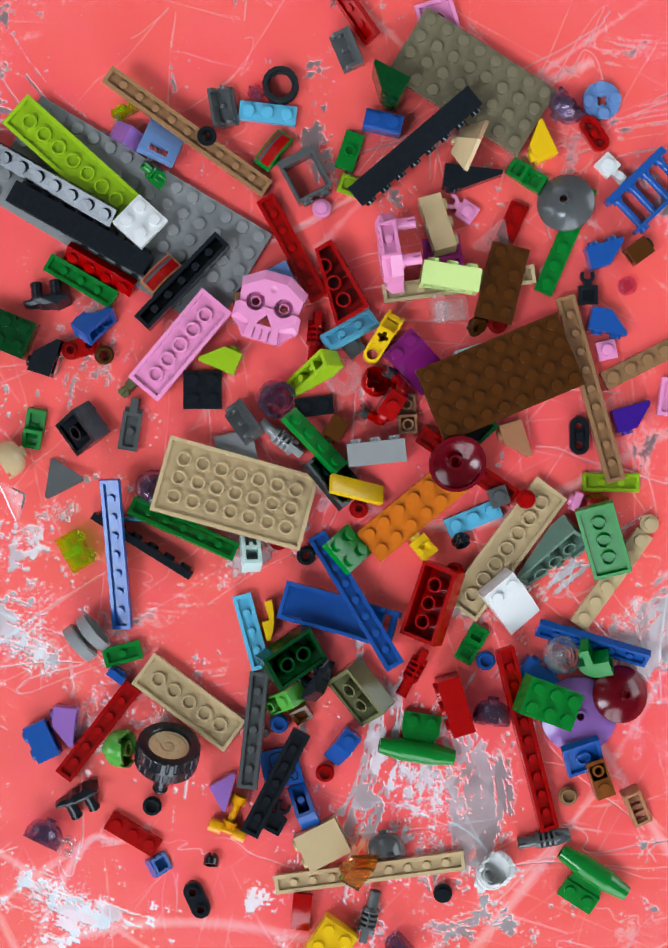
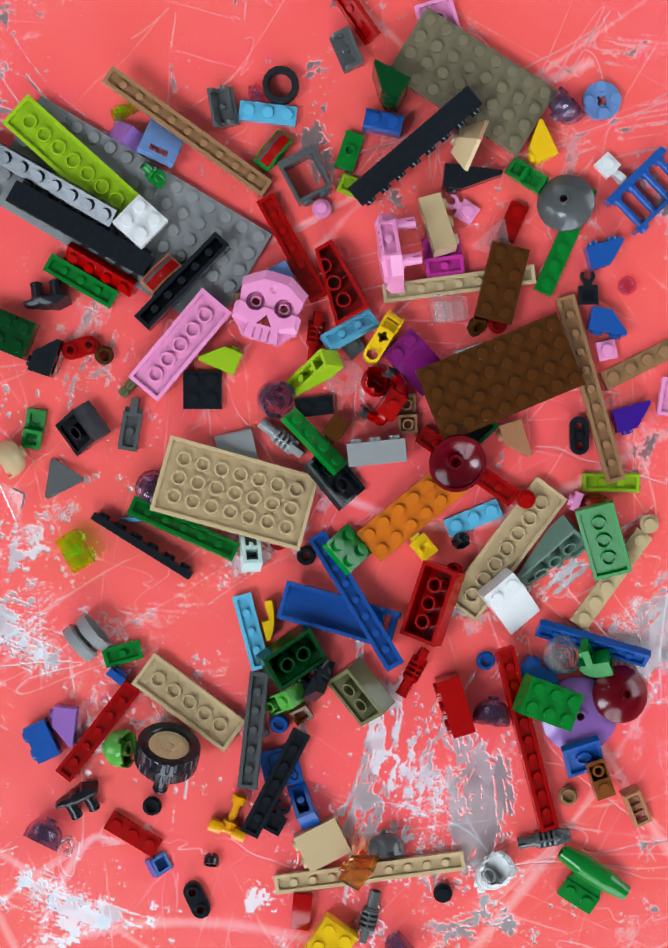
blue arch [70,306,118,346] -> none
plate [99,478,133,630] -> none
black plate [197,126,217,146] -> none
medium lavender slope [209,770,237,812] -> none
dark grey hinge [224,398,263,446] -> none
red plate [315,763,334,782] -> none
blue slope [323,724,362,766] -> none
yellow tile [329,473,383,506] -> none
red plate [349,500,368,518] -> none
green plate [378,710,456,765] -> none
yellowish green brick [418,257,482,296] -> none
green slope [453,622,490,666] -> none
dark grey plate [486,484,511,509] -> none
red plate [578,116,610,152] -> none
reddish brown brick [622,236,655,267] -> none

